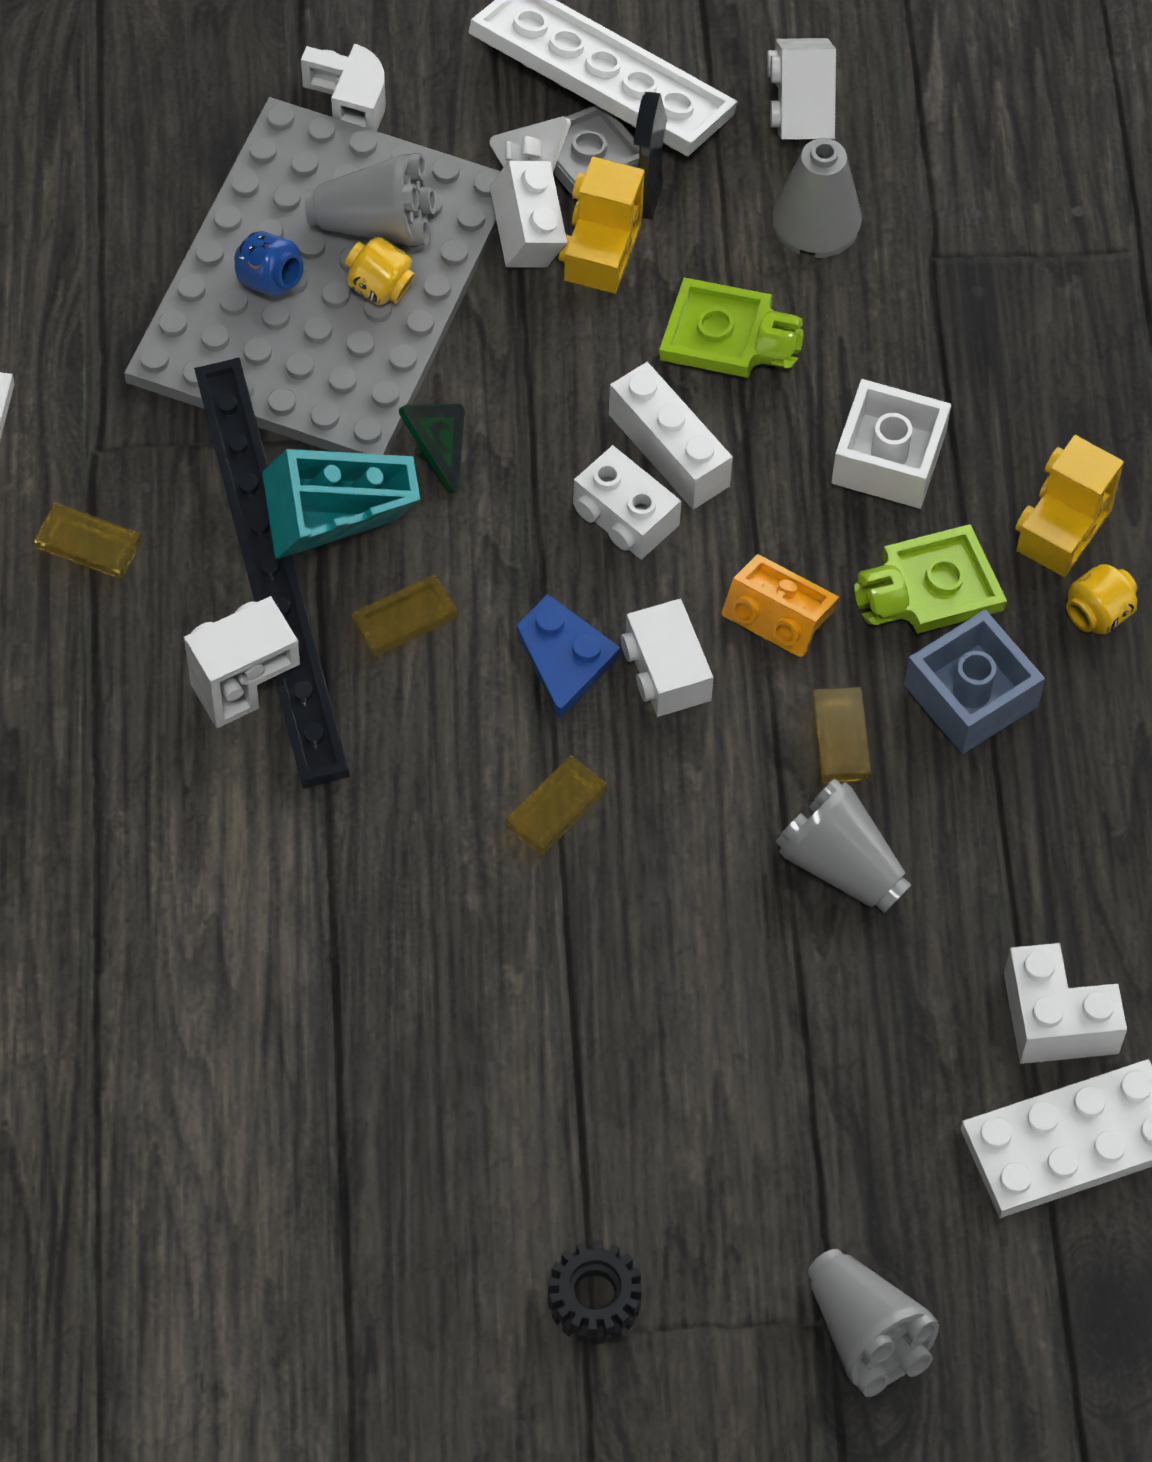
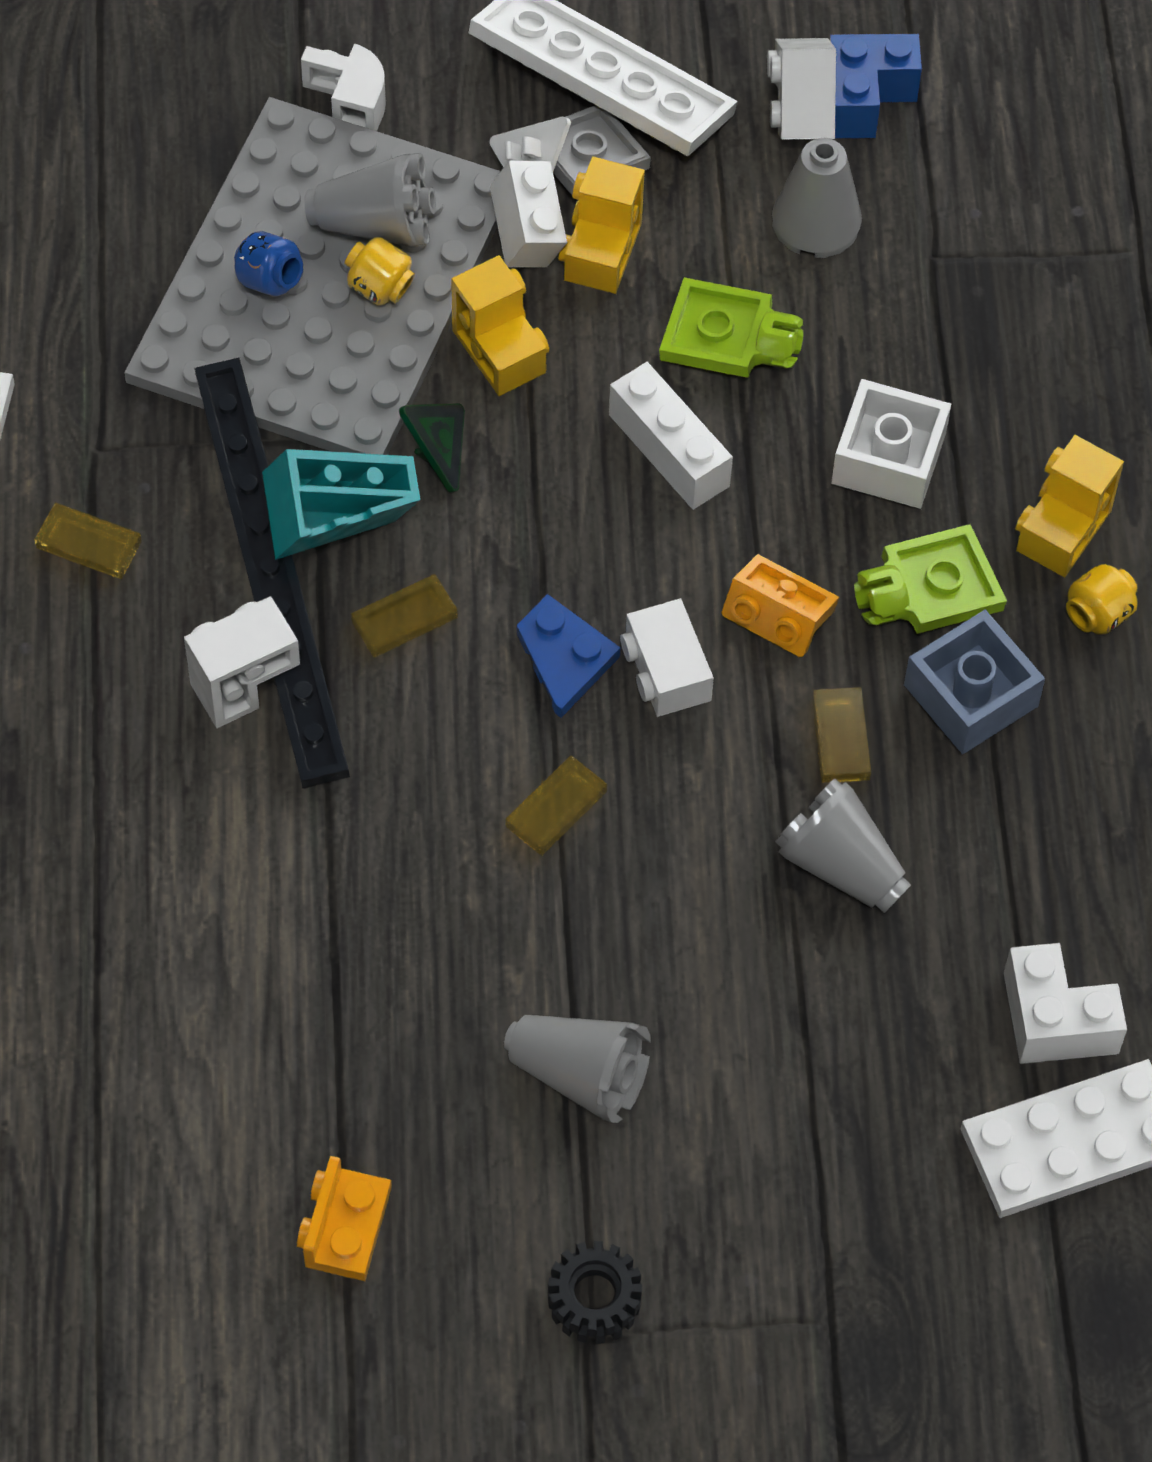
white brick [573,445,681,560] -> none
black tile [634,92,667,219] -> none
light grey cone [808,1249,939,1397] -> none
none -> light orange bracket [297,1156,392,1281]
none -> yellow brick [451,255,549,396]
none -> light grey cone [504,1015,651,1123]
none -> blue brick [830,34,922,138]

